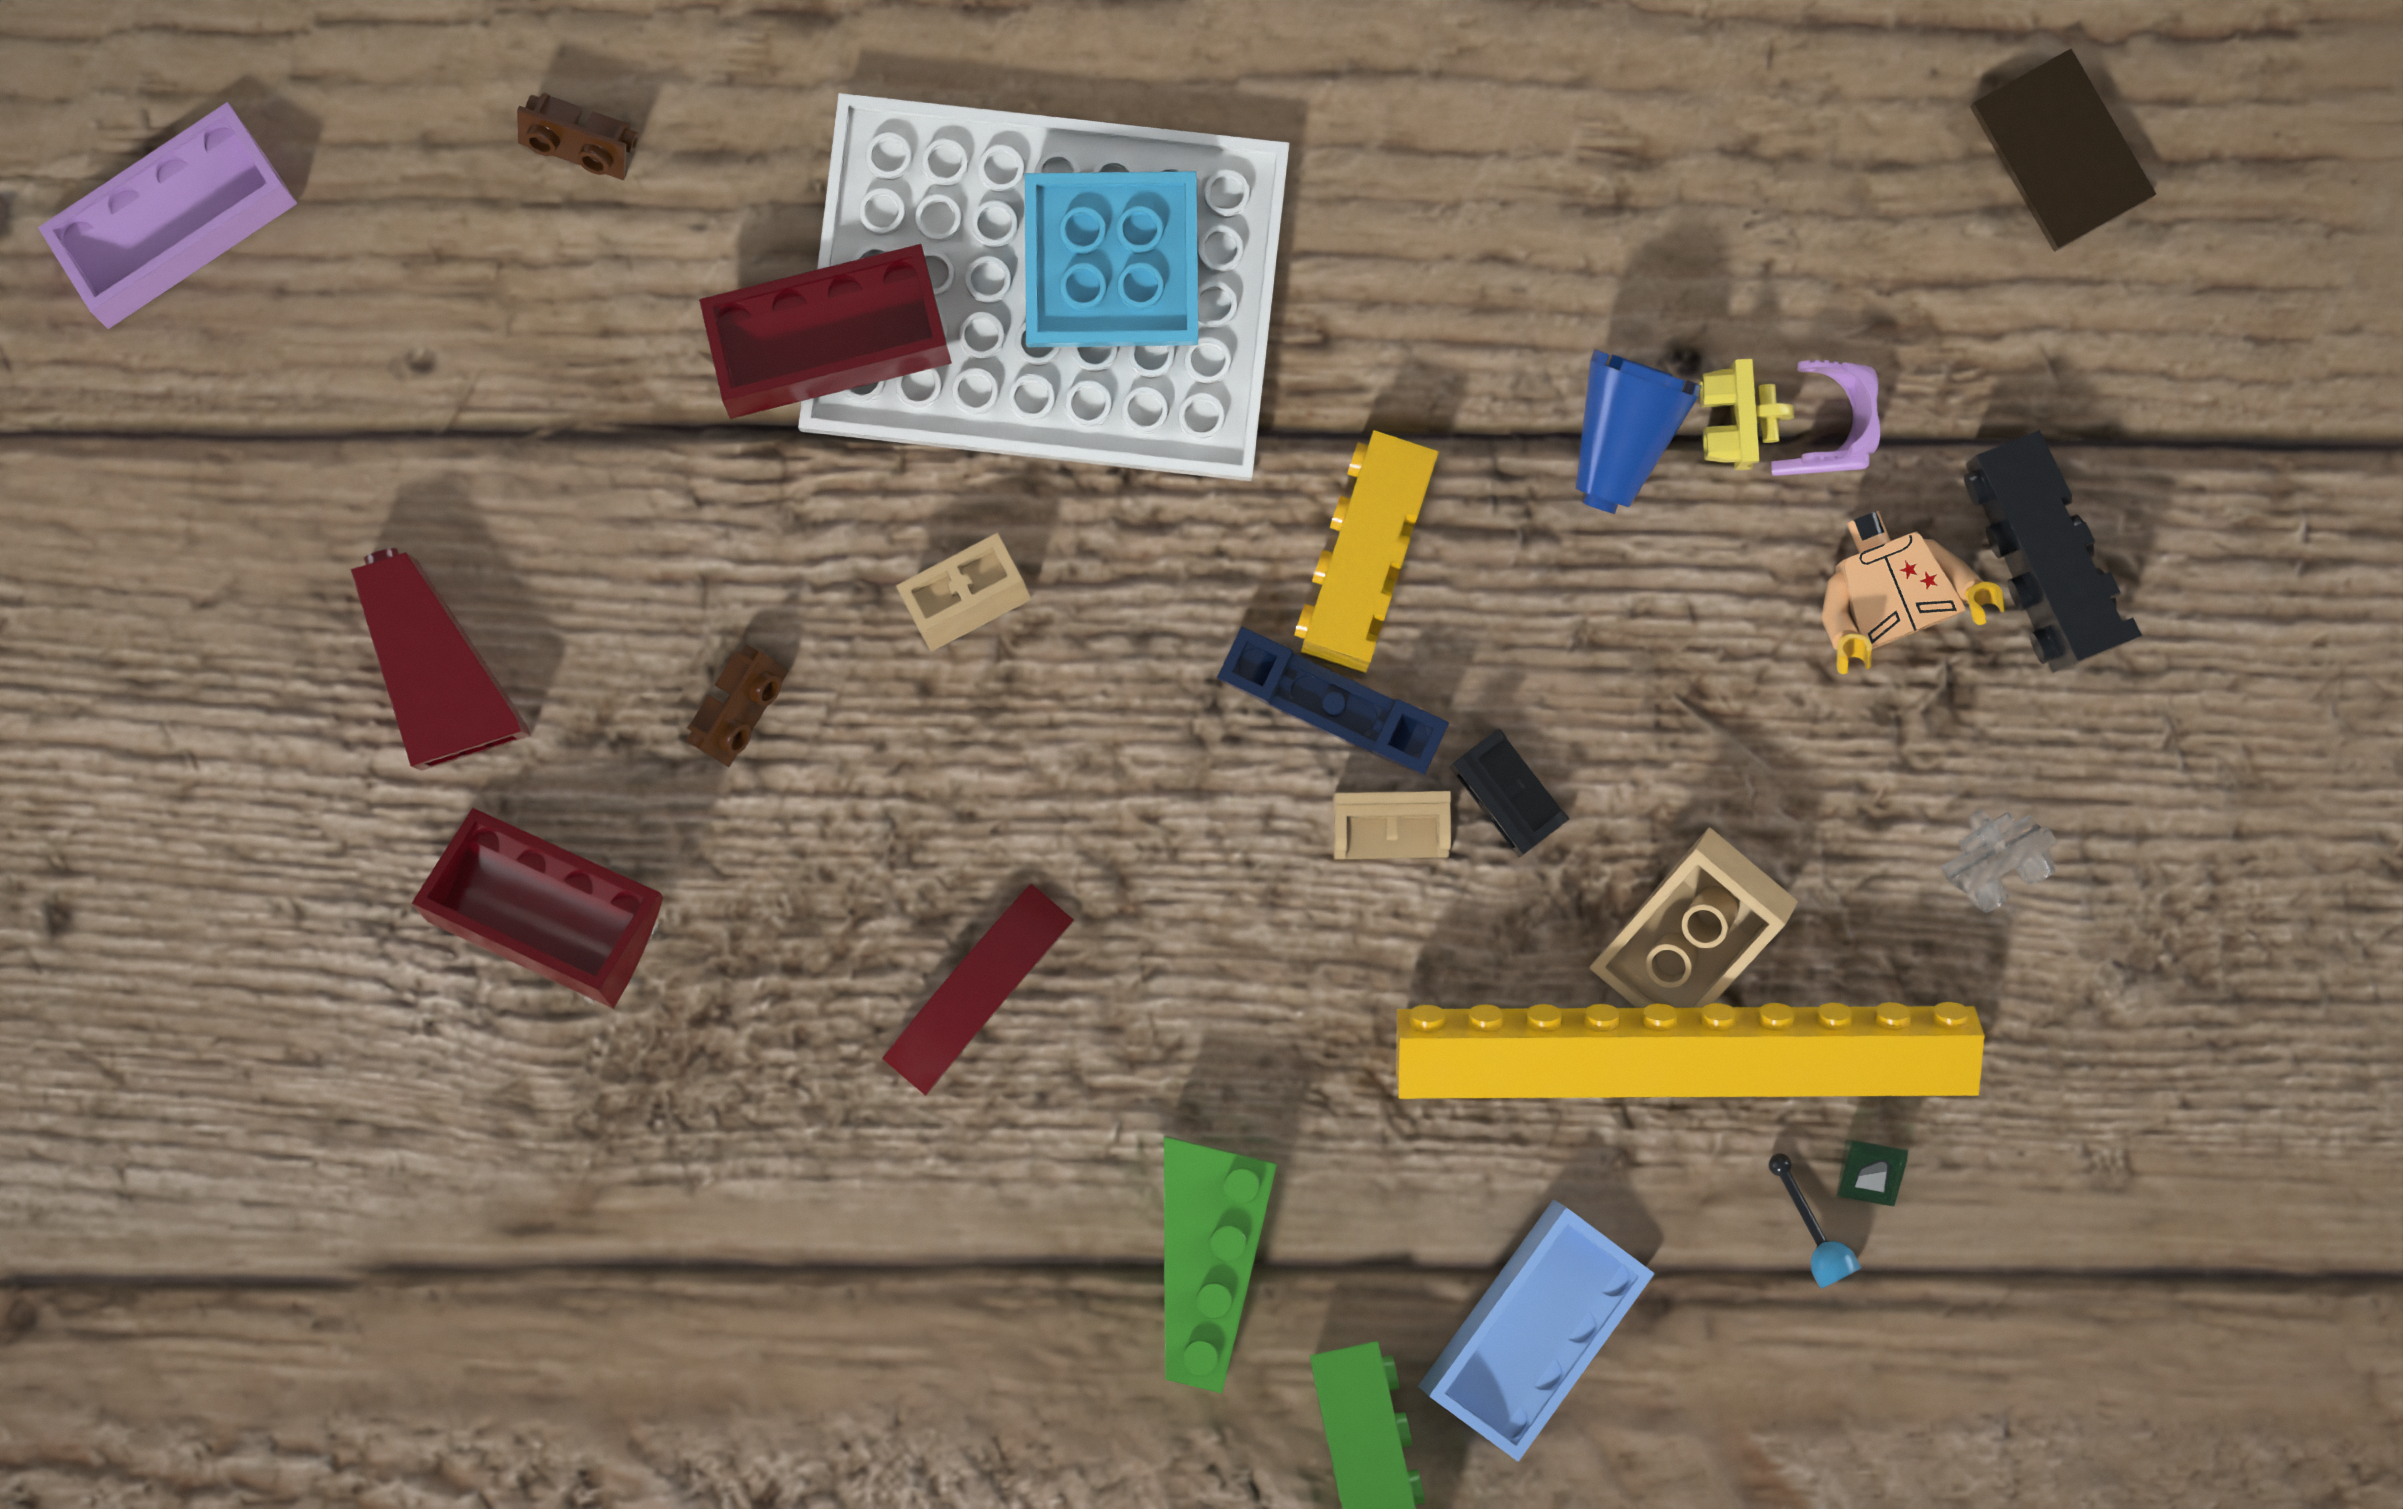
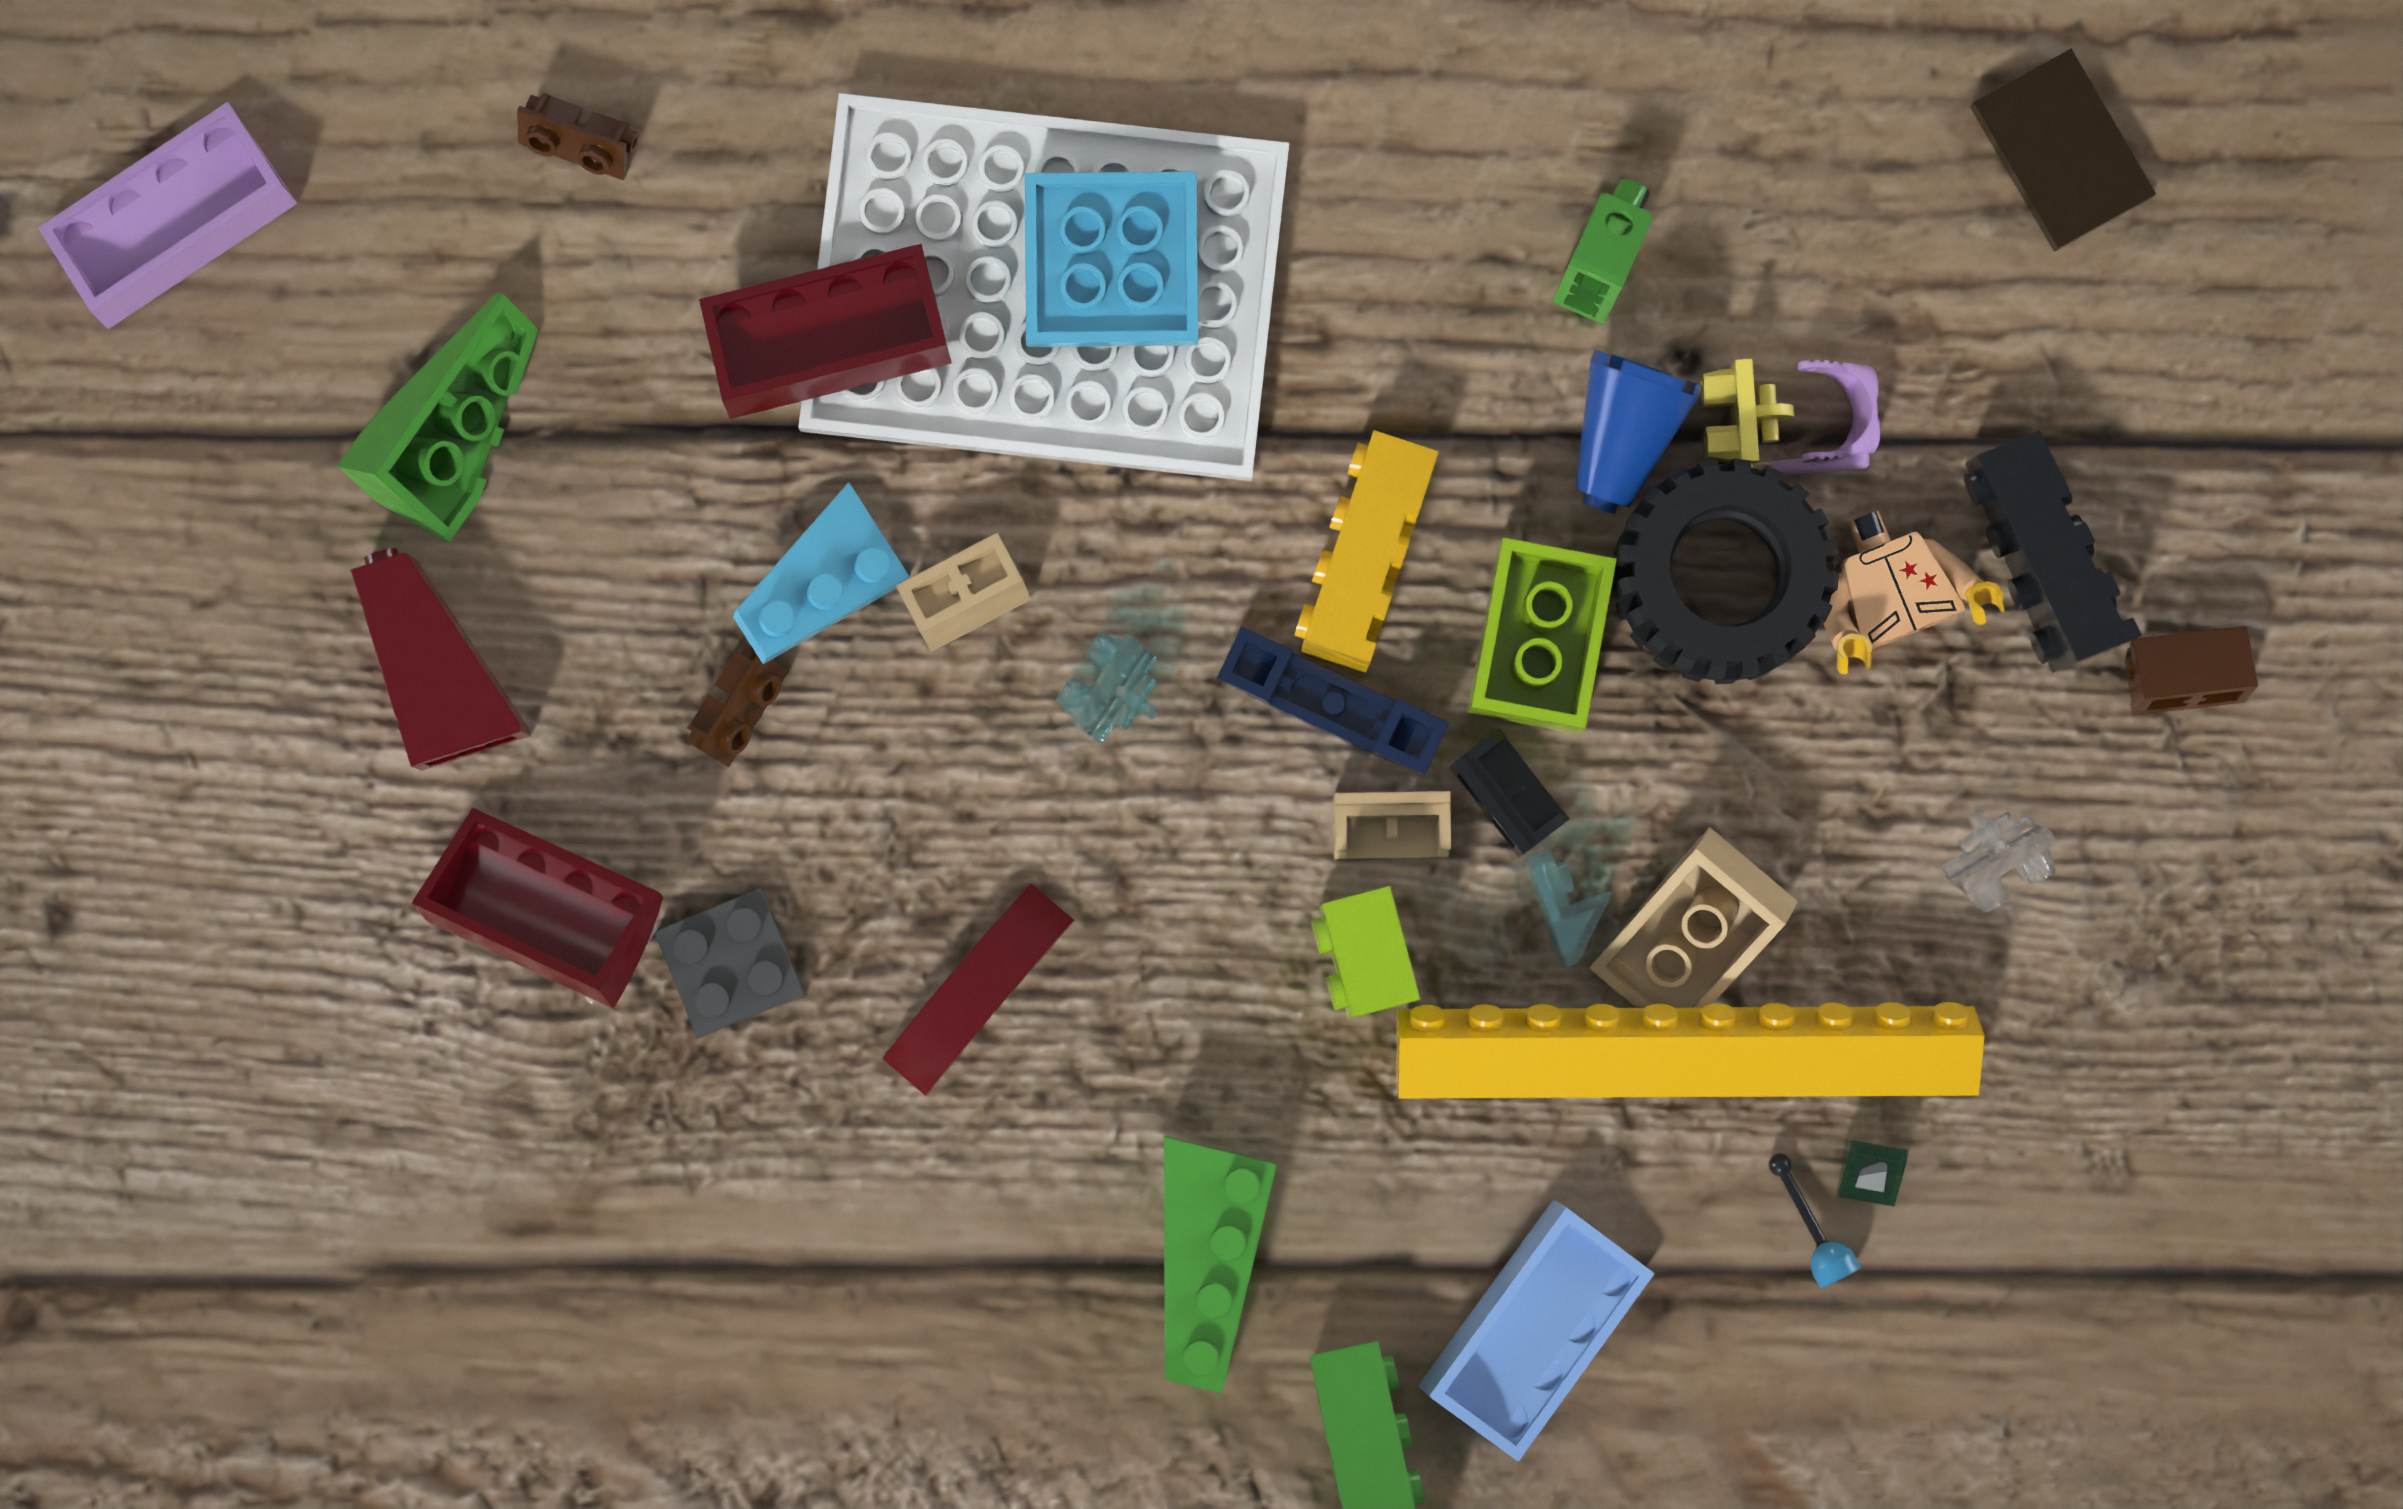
none -> bright green wedge [337,292,539,543]
none -> dark grey plate [654,888,806,1038]
none -> medium azure wing [733,482,910,664]
none -> clear light blue hips [1057,632,1159,744]
none -> lime brick [1311,886,1421,1019]
none -> lime brick [1467,537,1617,735]
none -> clear light blue slope [1524,850,1613,969]
none -> bright green torso [1552,179,1654,325]
none -> black tyre [1612,458,1839,684]
none -> reddish brown hinge [2125,626,2258,715]

